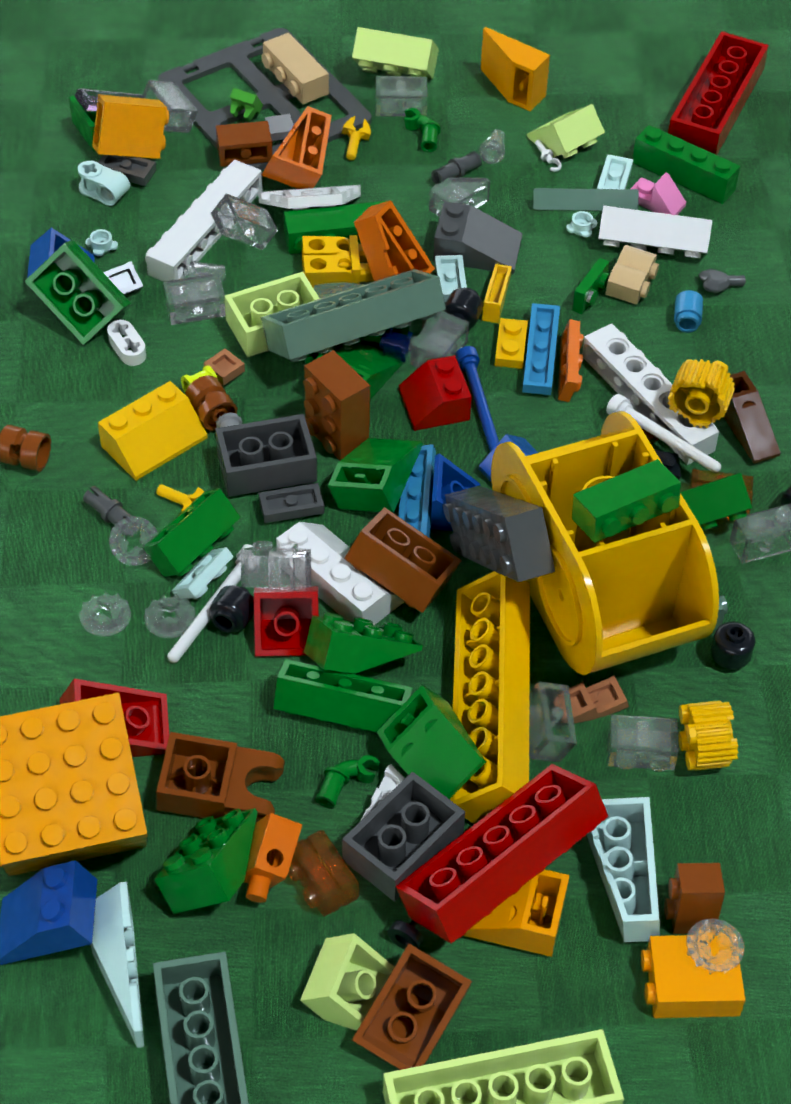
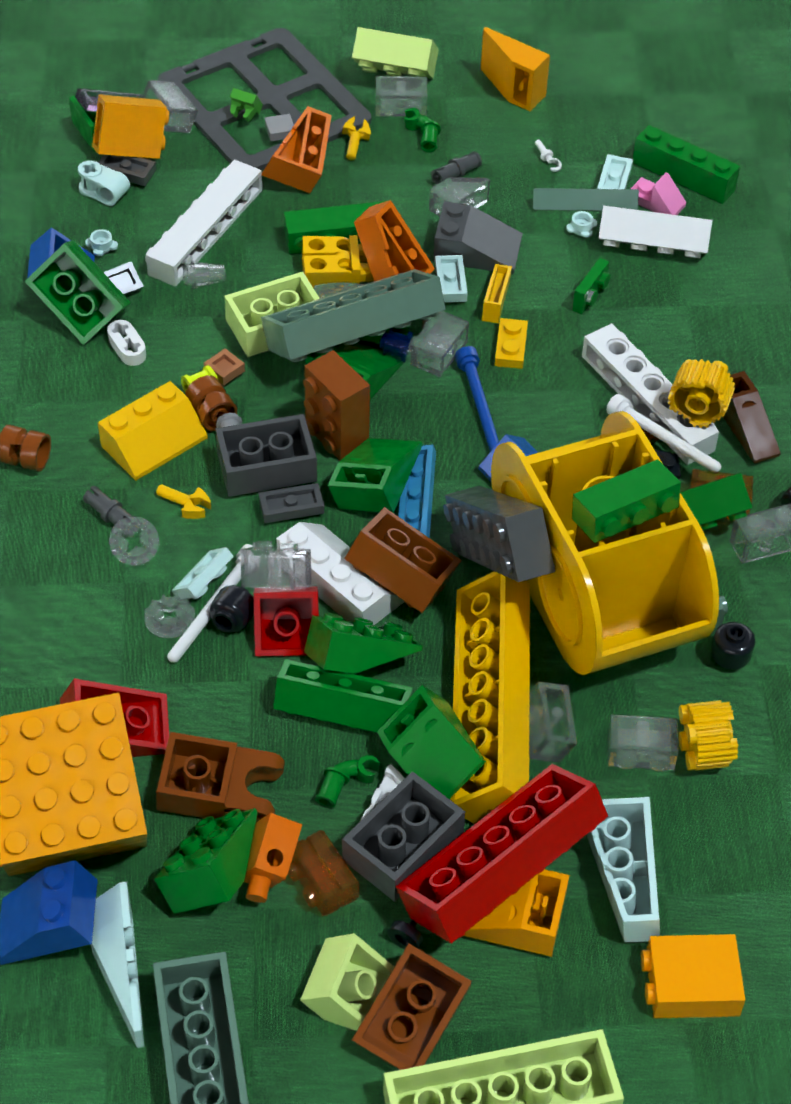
clear gear [79,591,131,636] -> none
green brick [142,488,241,577] -> none
clear brick [163,273,226,325] -> none
clear brick [210,193,278,250] -> none
dark orange brick [216,121,272,167] -> none
white wing [258,185,361,211] -> none
tan brick [261,33,329,104] -> none
red slope [398,355,472,431] -> none
blue slope [430,453,480,531] -> none
black head [443,288,483,330] -> none
clear cone [479,130,505,164] -> none
dark azure plate [522,303,560,395] -> none
yellowish green slope [527,104,605,159] -> none
nougat slope [553,676,629,724] -> none
orange plate [558,319,584,402] -> none
tan brick [605,245,659,305] -> none
dark orange brick [664,863,725,934] -> none
red brick [668,31,769,155] -> none
dark azure brick [674,290,703,332] -> none
clear gear [686,919,745,974] -> none
dark grey rock [698,269,746,294] -> none

